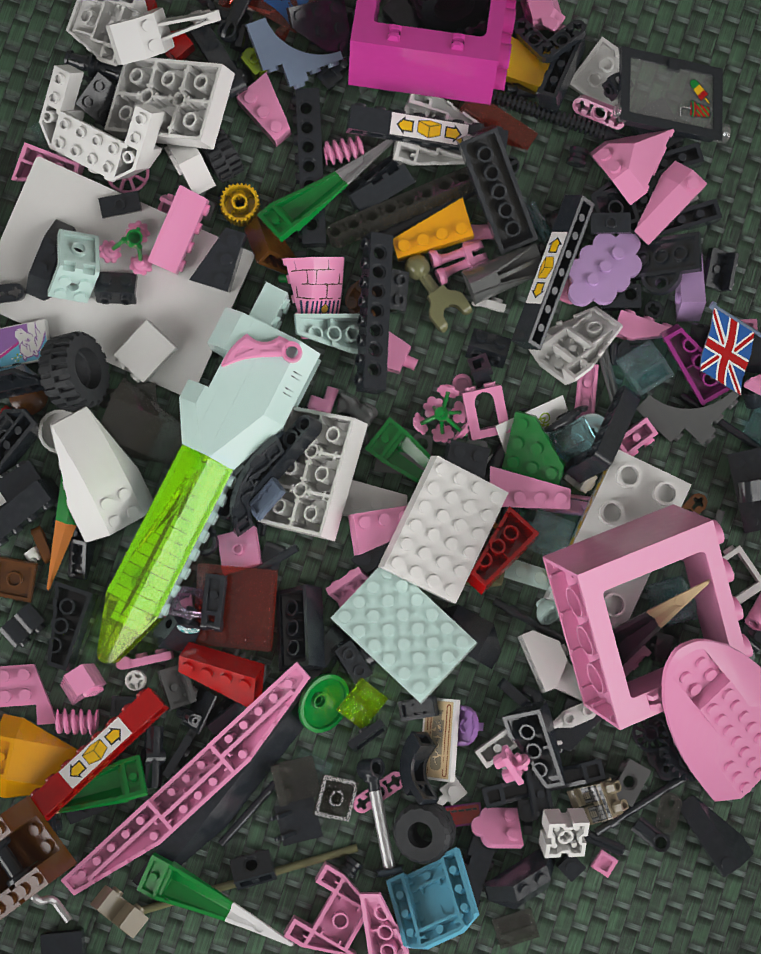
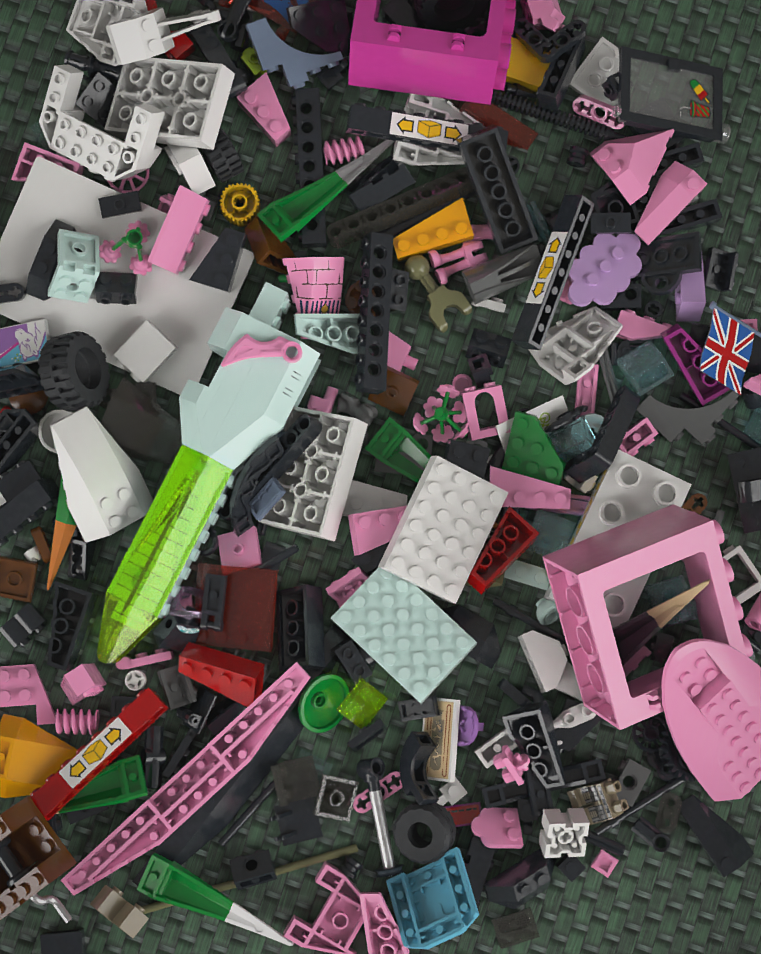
none -> reddish brown plate [368,366,420,416]

